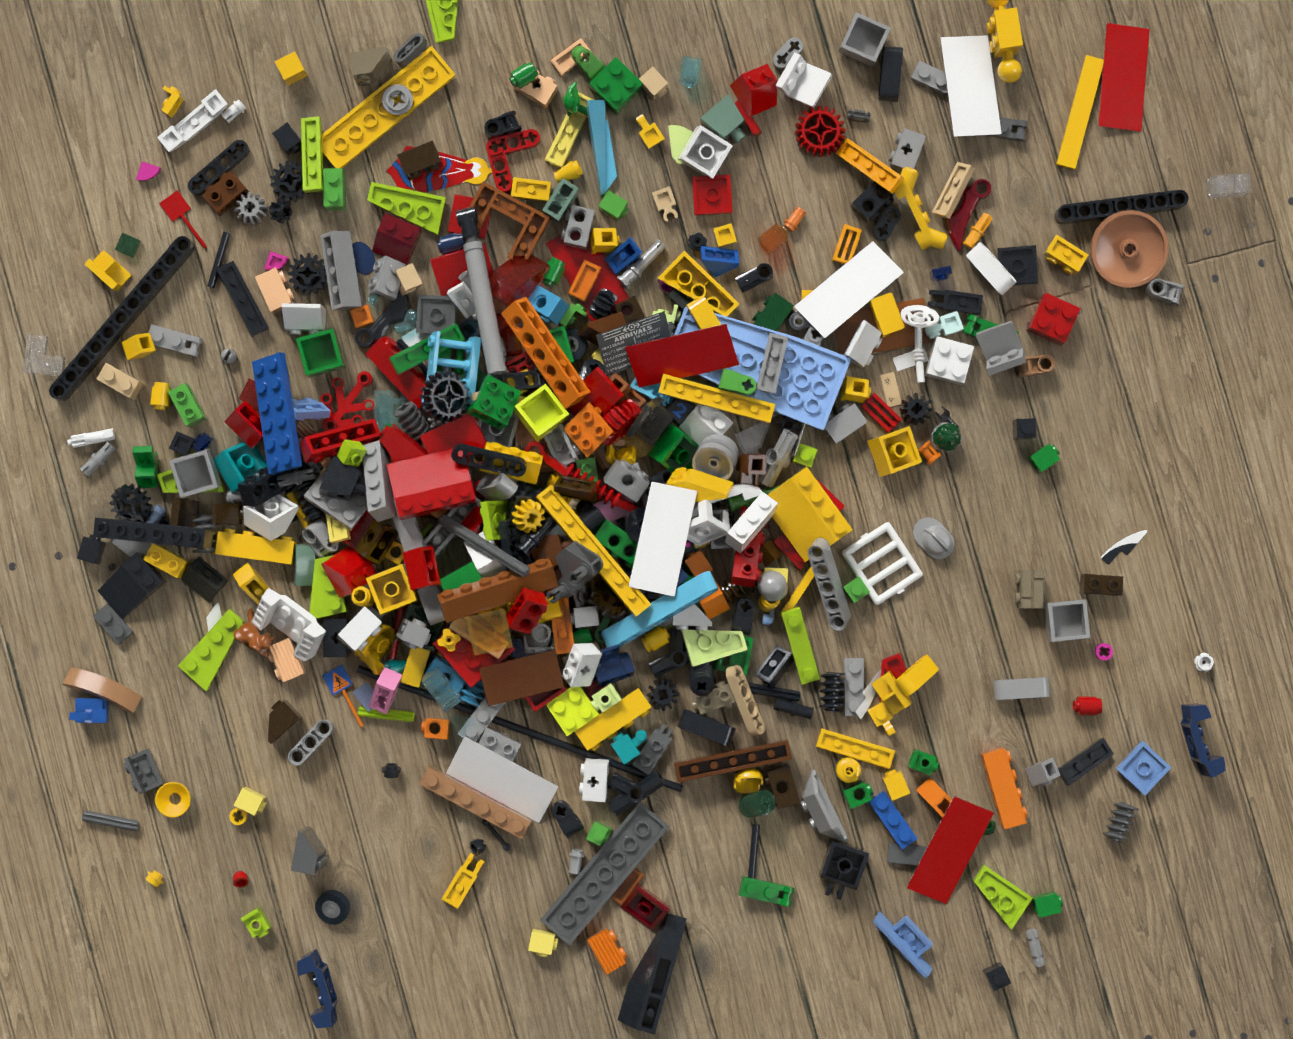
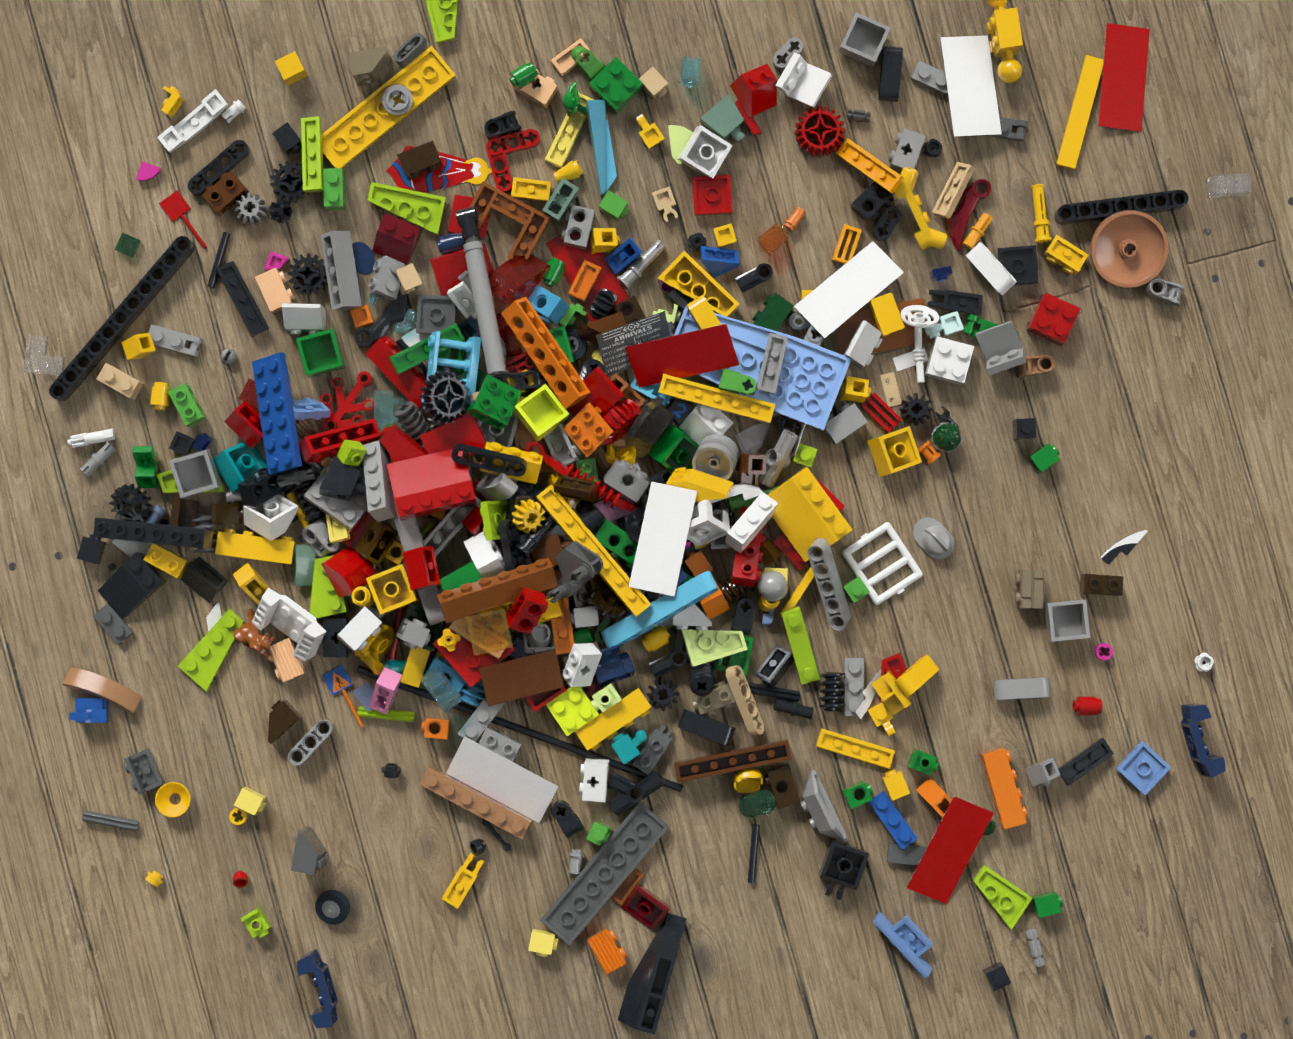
yellow panel [84,250,132,292] -> none
dark grey axle [439,514,530,577] -> none
green plate [738,876,795,907] -> none
yellow head [835,757,861,783] -> none
dark grey piece [1103,802,1139,845] -> none
none -> black plate [924,139,942,158]
none -> yellow pin [1031,184,1052,243]

